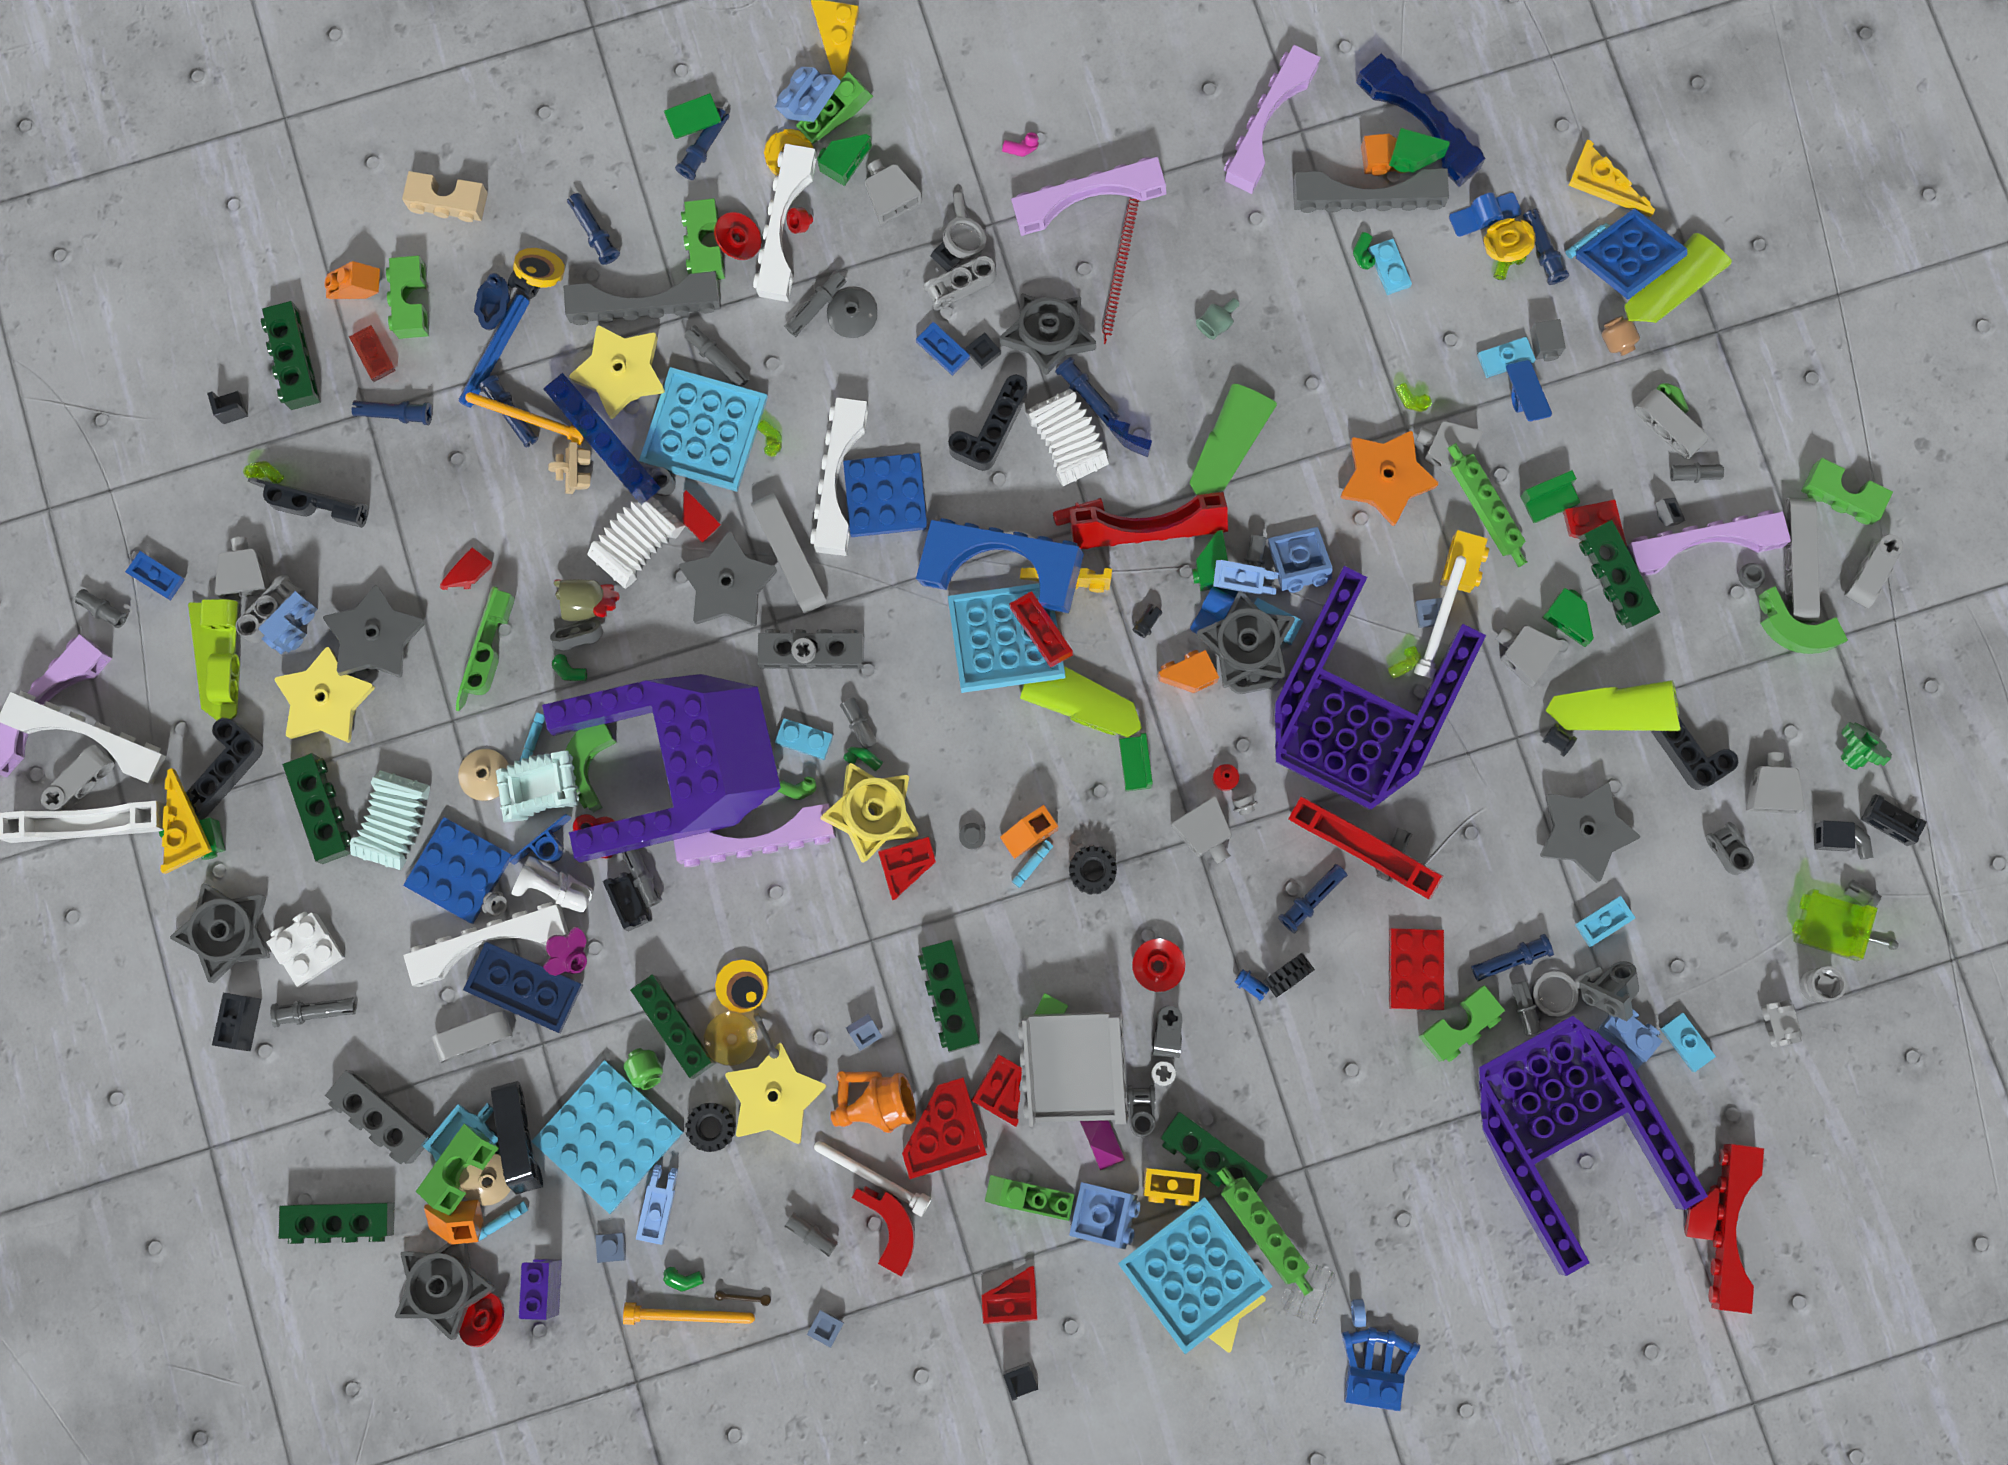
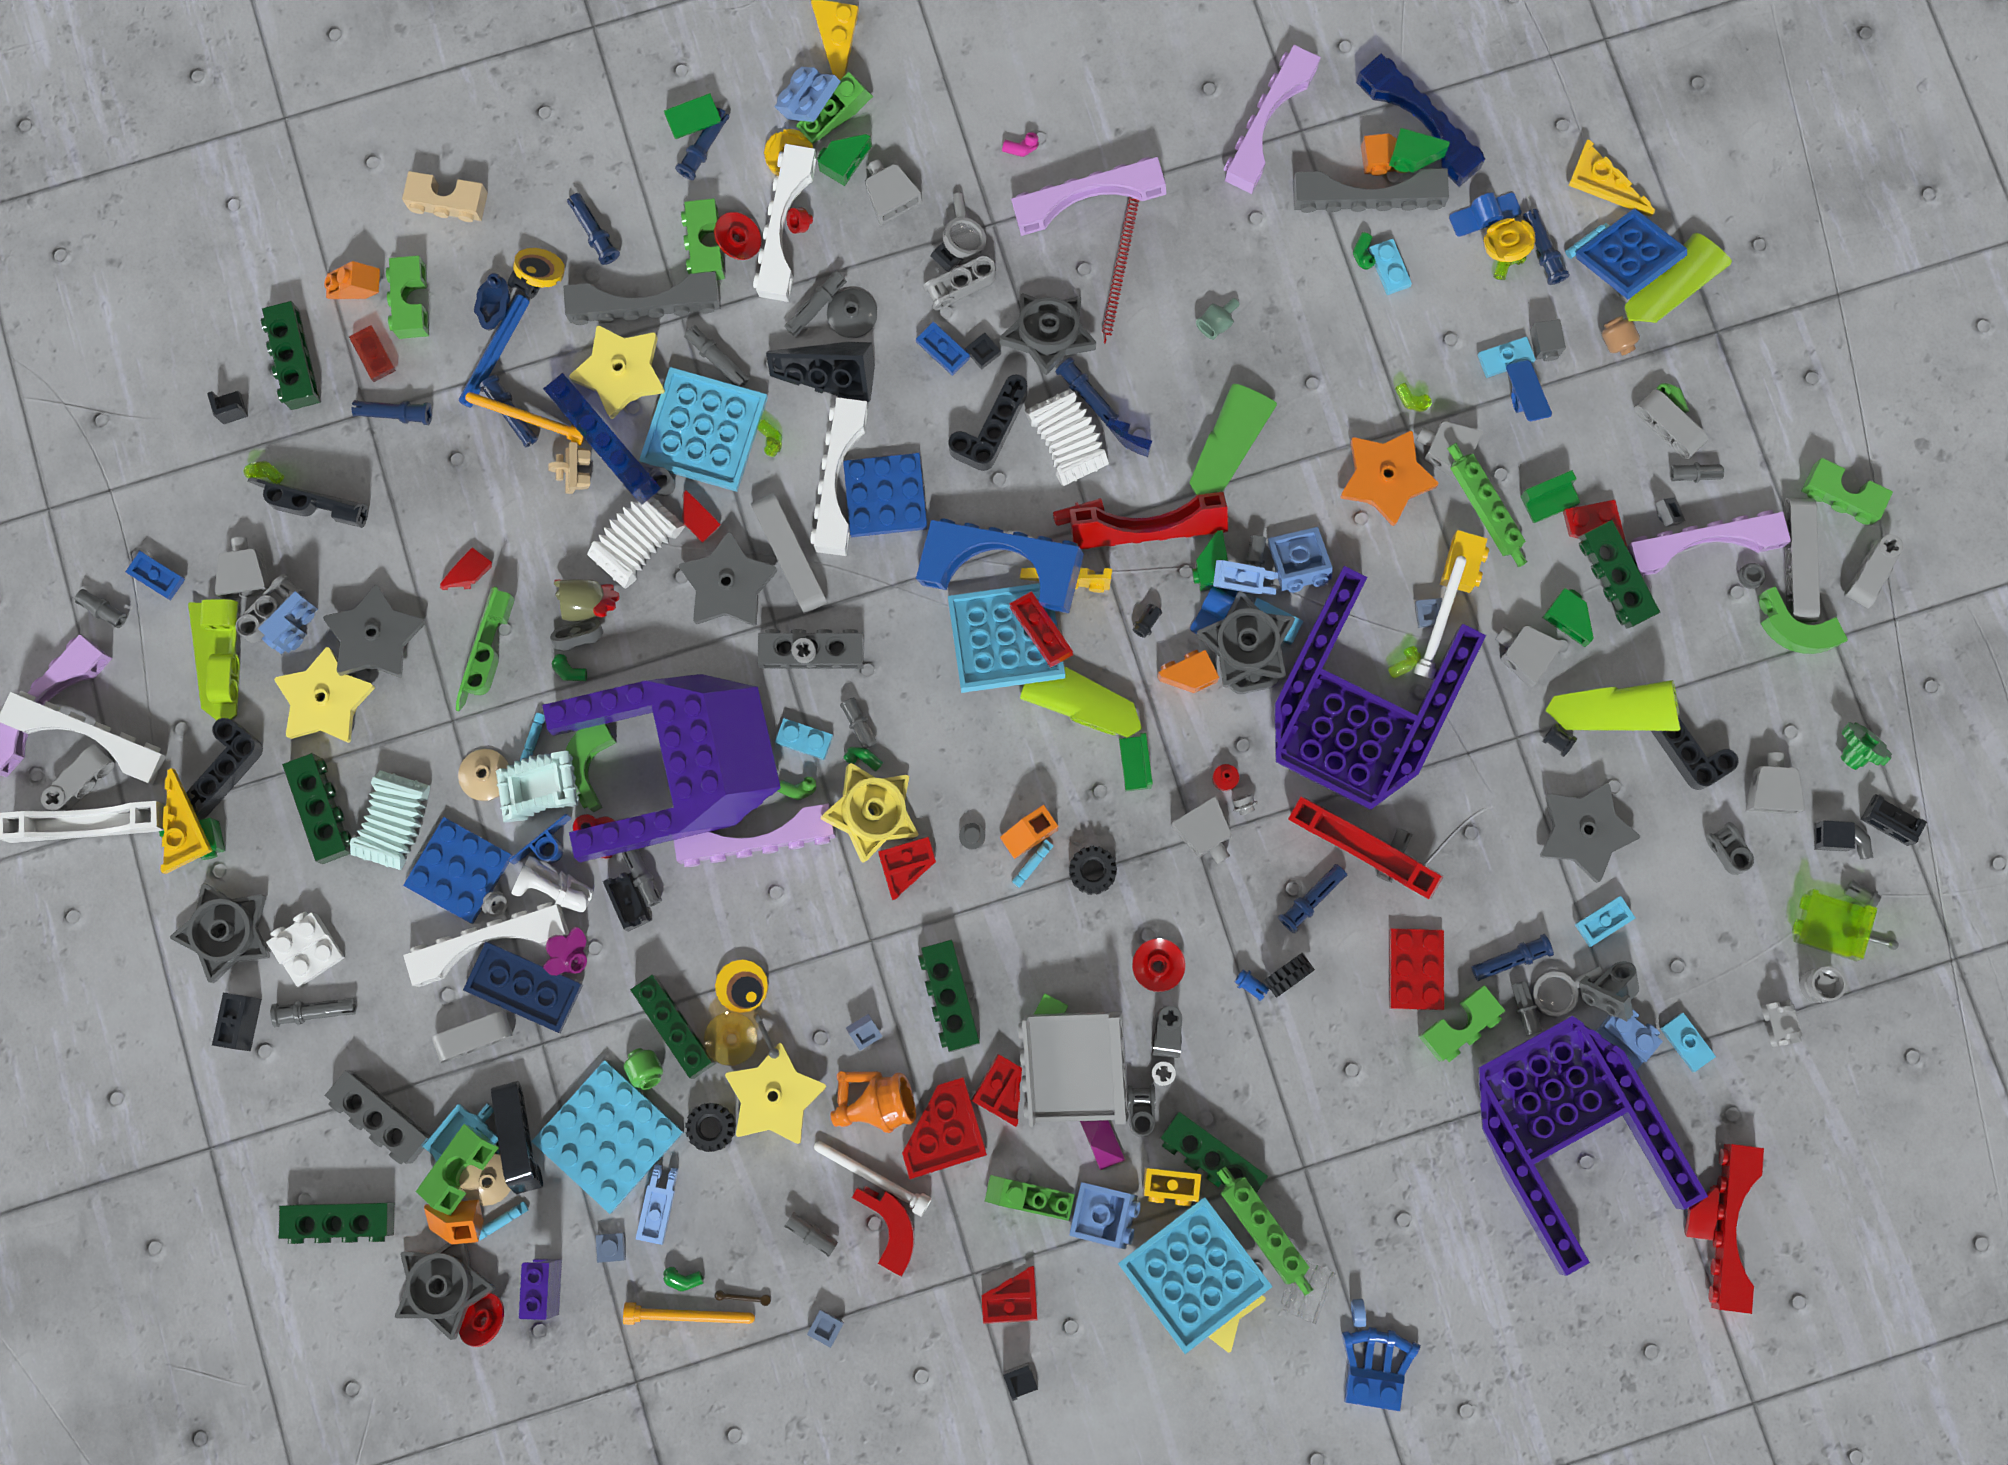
none -> black wedge [766,342,875,402]

